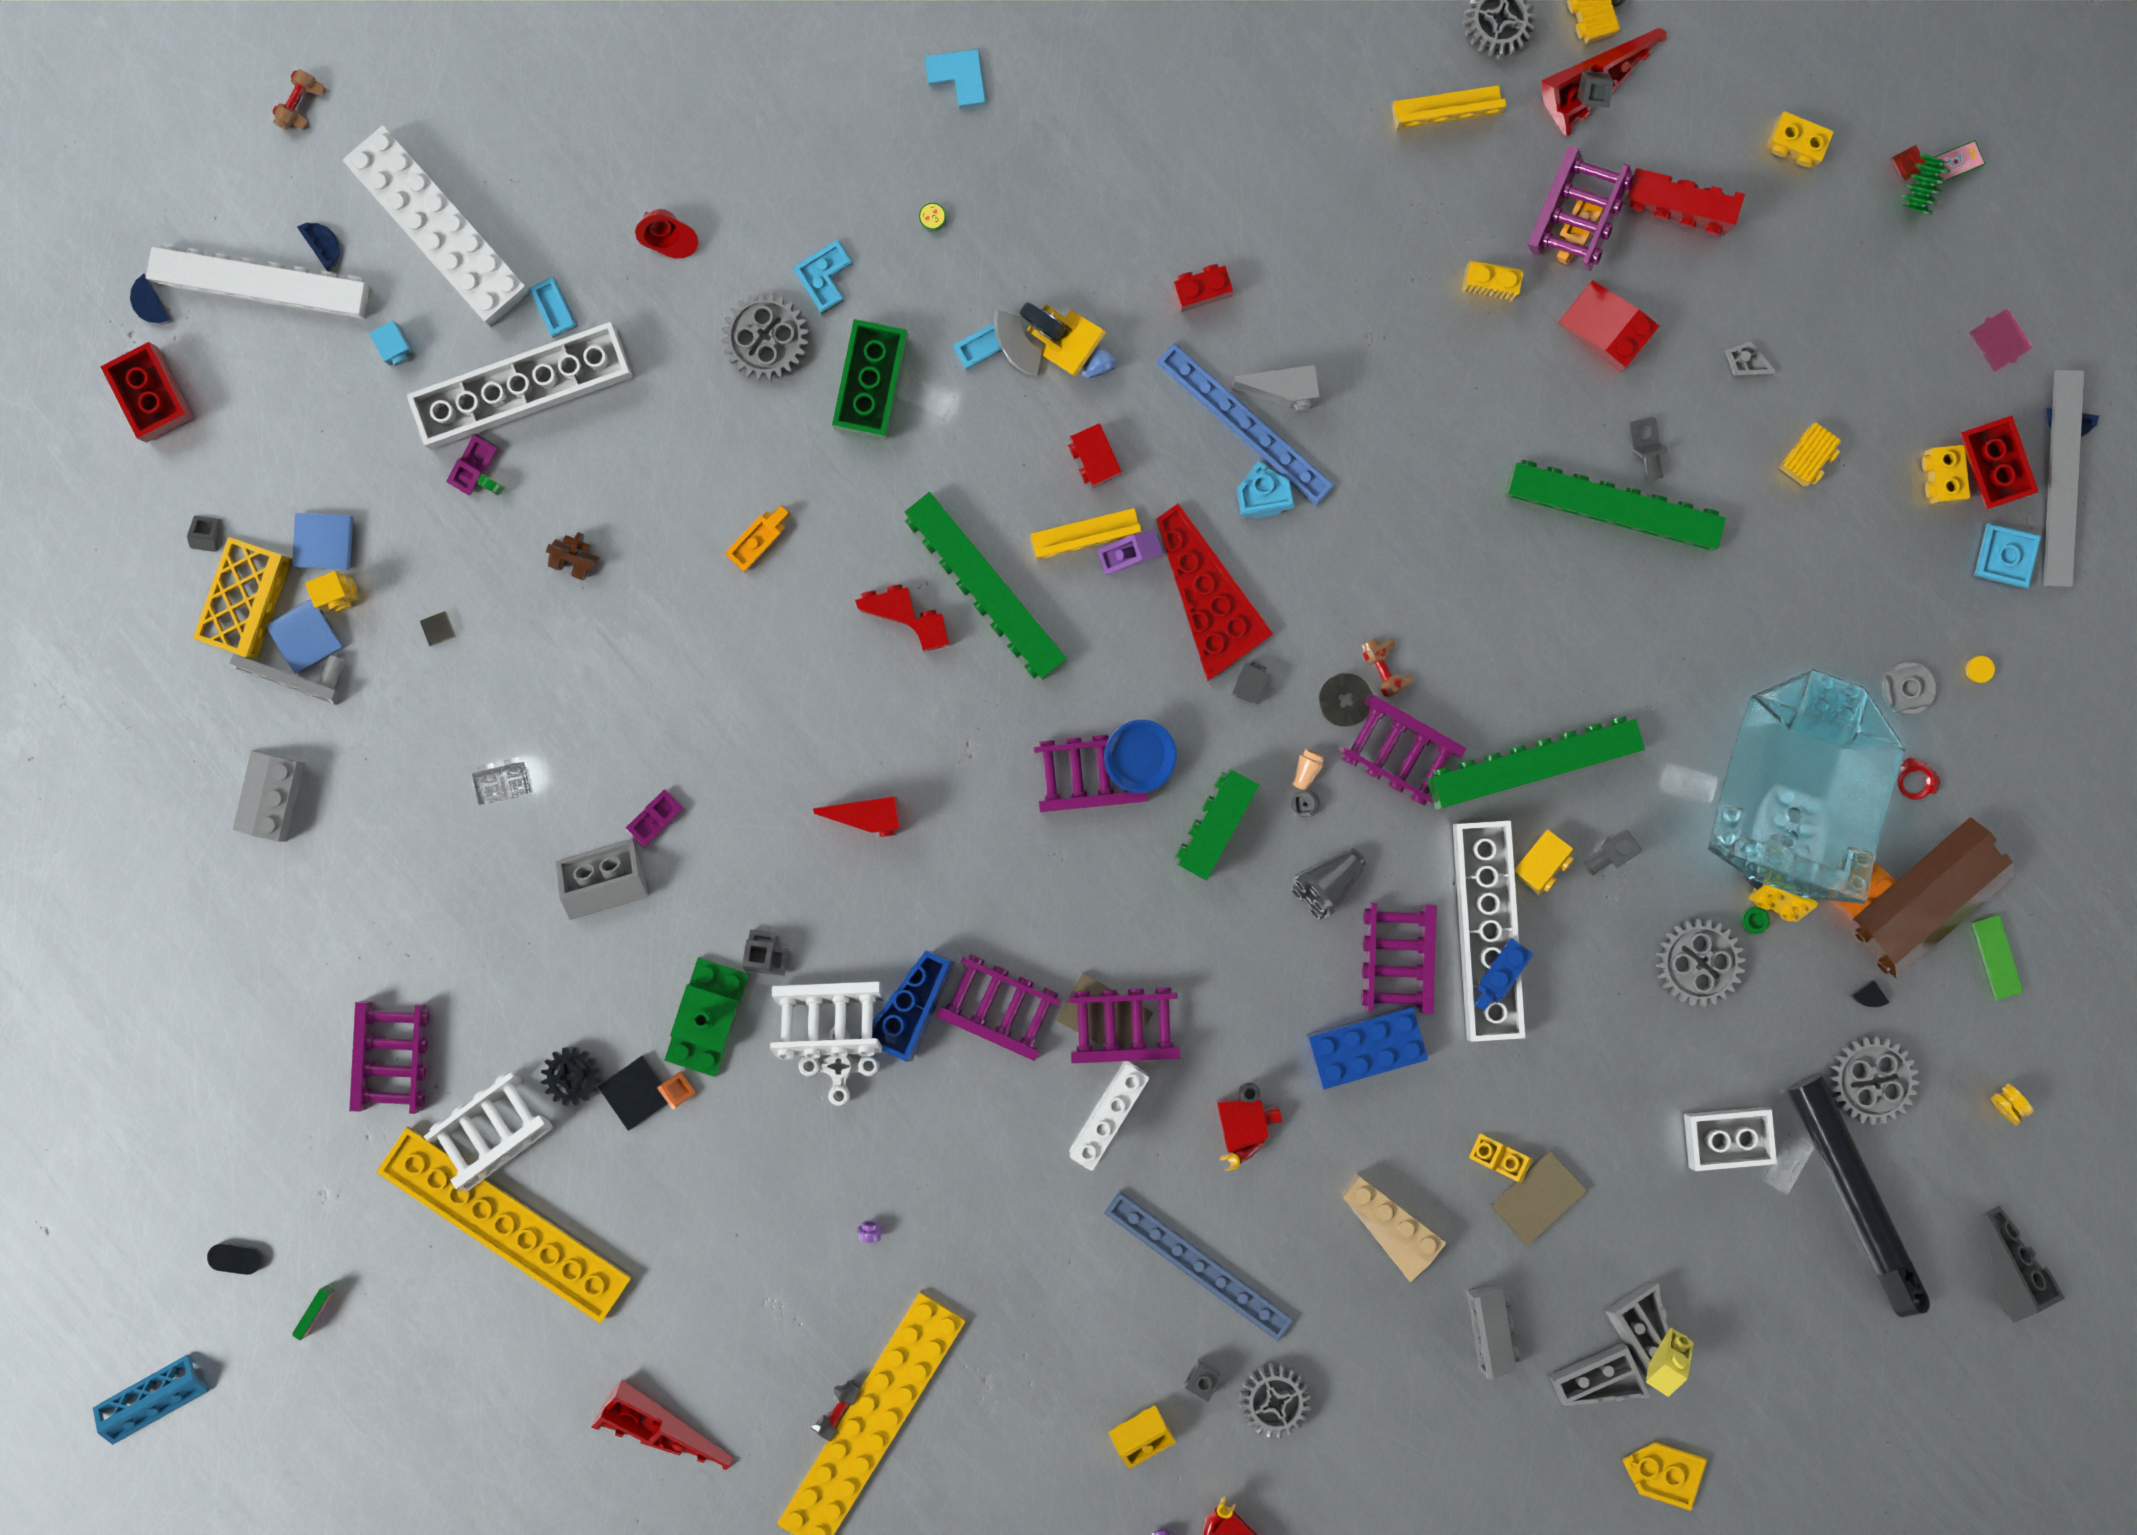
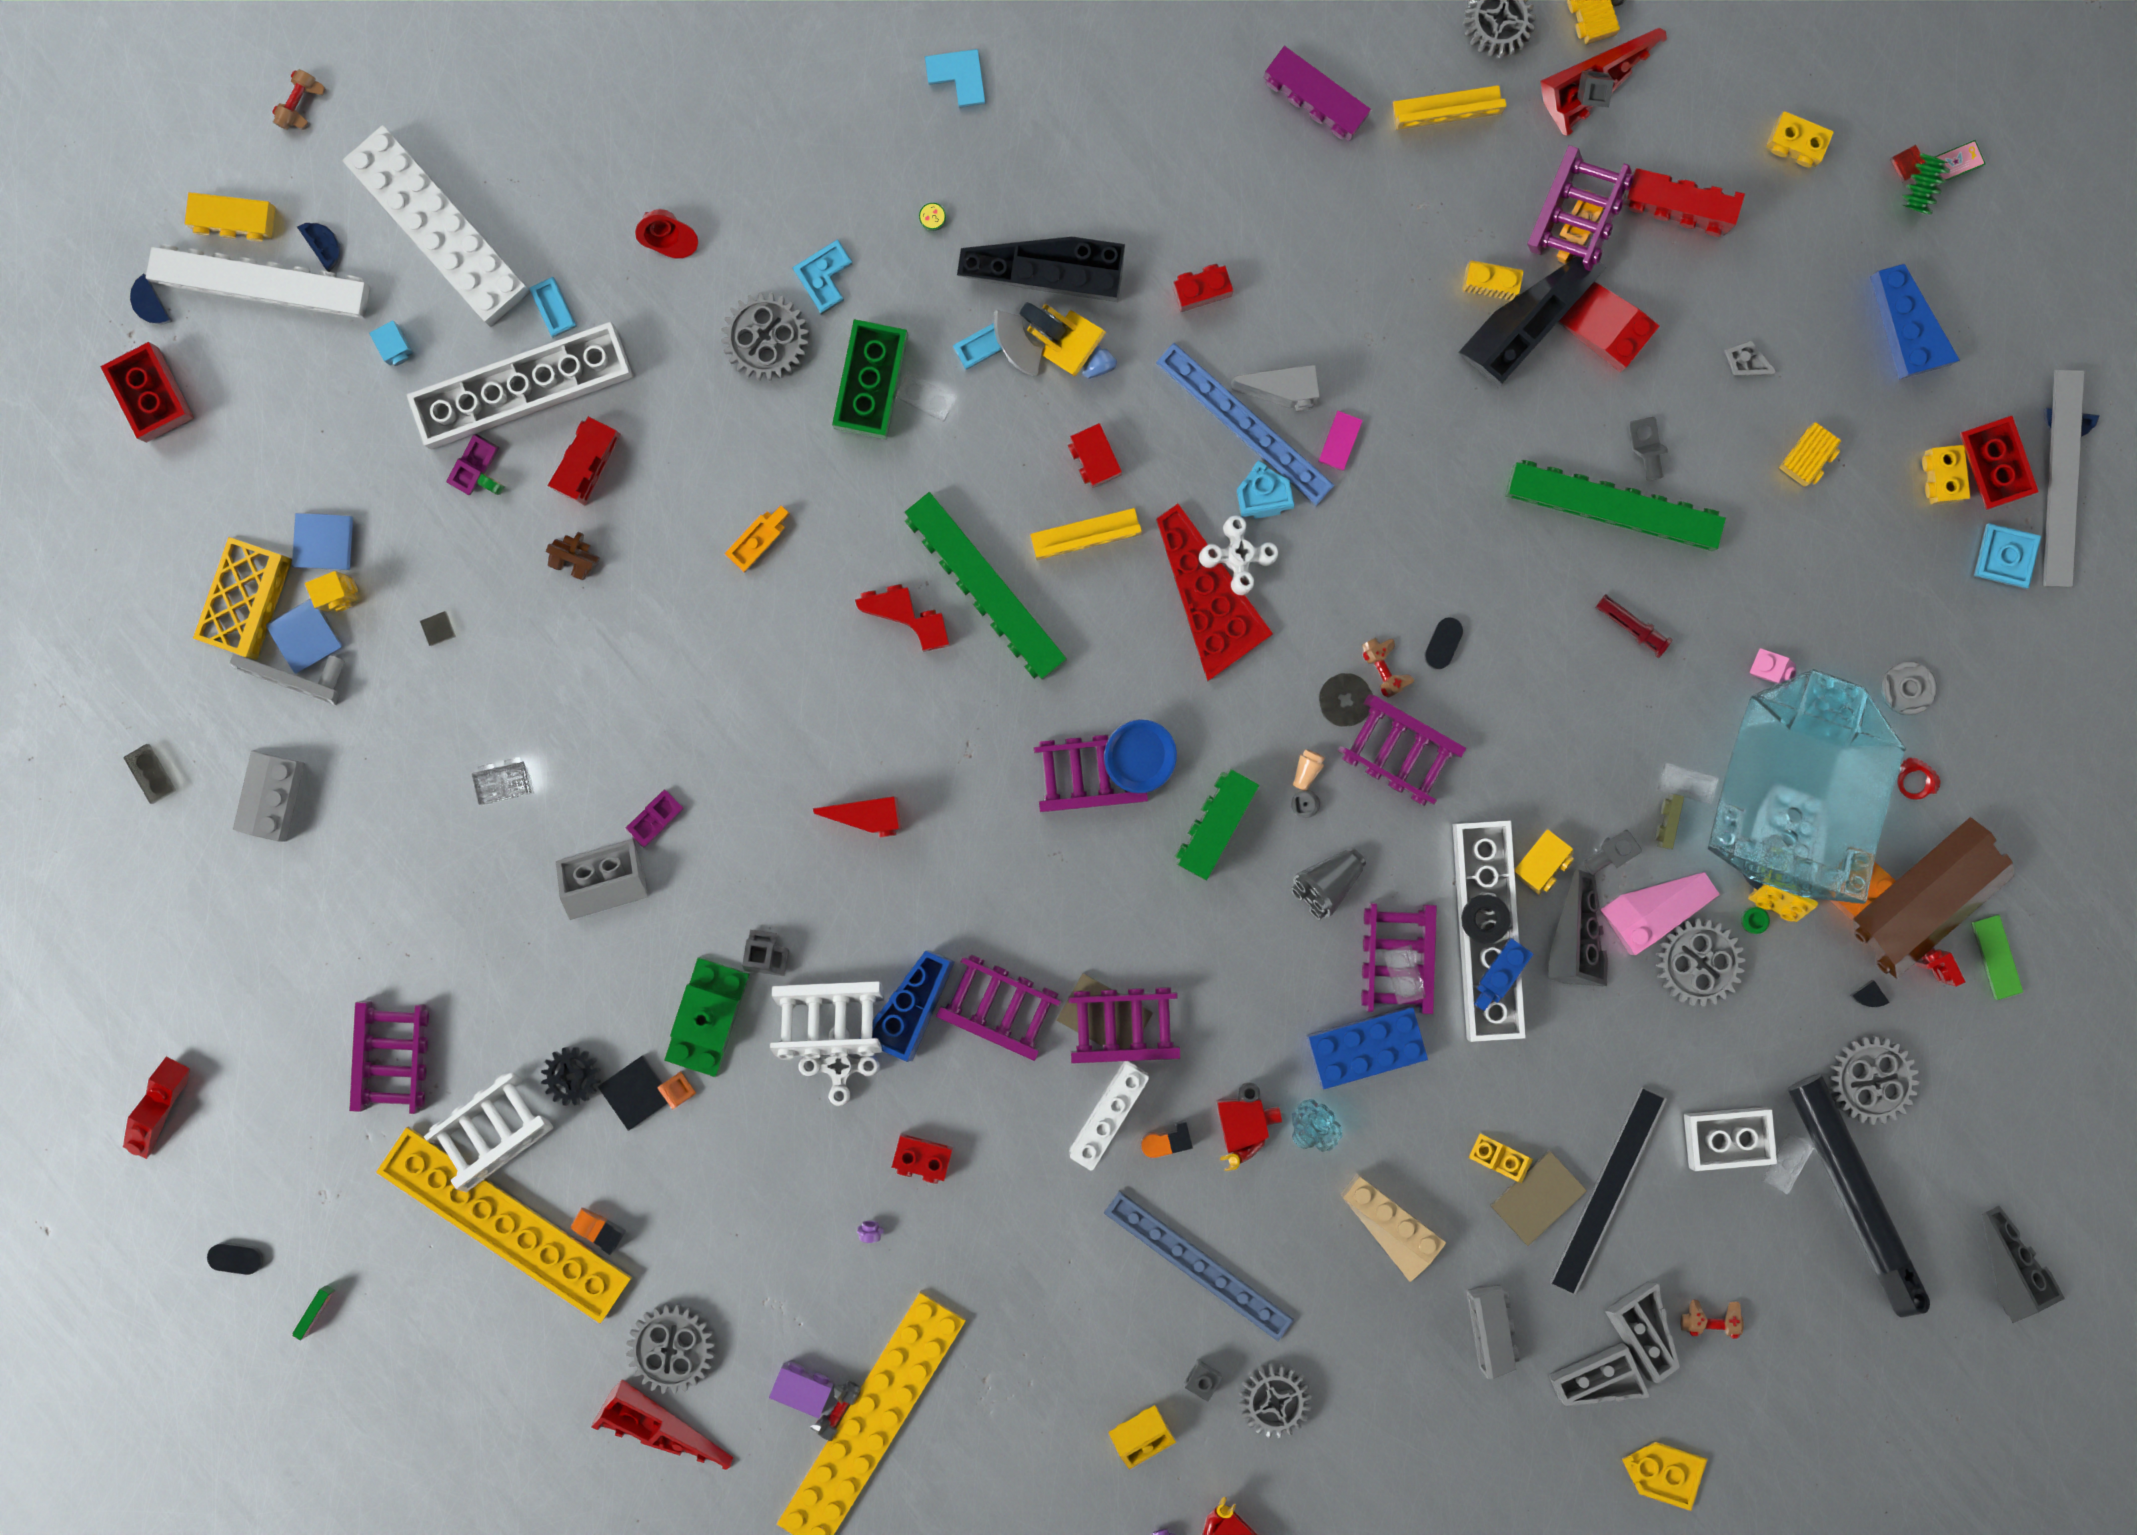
dark azure fence [93,1355,207,1445] -> none
dark grey slope [187,516,221,552] -> none
medium lavender slope [1097,529,1164,575] -> none
dark grey brick [1231,661,1270,705] -> none
green brick [1426,716,1645,810] -> none
light yellow slope [1646,1328,1694,1397] -> none
yellow tile [1965,656,1995,683] -> none
clear pink piece [1969,308,2033,372] -> none
yellow wheel [1990,1083,2034,1126] -> none
none -> clear smoke plate [123,744,176,804]
none -> red arch [123,1056,190,1159]
none -> yellow brick [184,192,276,242]
none -> red wedge [547,416,621,506]
none -> leg [570,1208,626,1255]
none -> light grey gear [626,1304,715,1394]
none -> medium lavender brick [769,1362,833,1419]
none -> red brick [891,1133,953,1184]
none -> black wedge [957,236,1125,302]
none -> leg [1141,1120,1193,1158]
none -> white gear [1199,515,1278,595]
none -> magenta brick [1264,45,1371,141]
none -> clear light blue plant [1292,1099,1342,1152]
none -> dark pink tile [1318,411,1363,471]
none -> clear plate [1383,944,1426,1005]
none -> black tile [1424,617,1463,669]
none -> black wedge [1458,256,1606,388]
none -> black tyre [1461,894,1511,944]
none -> dark grey wedge [1548,870,1608,987]
none -> black tile [1550,1087,1667,1295]
none -> dark red pin [1595,594,1673,659]
none -> bright pink wedge [1599,872,1720,955]
none -> olive plate [1655,794,1684,849]
none -> medium nougat piece [1680,1299,1744,1339]
none -> bright pink bracket [1750,648,1796,689]
none -> blue wedge [1870,264,1960,380]
none -> red bracket [1915,948,1966,987]

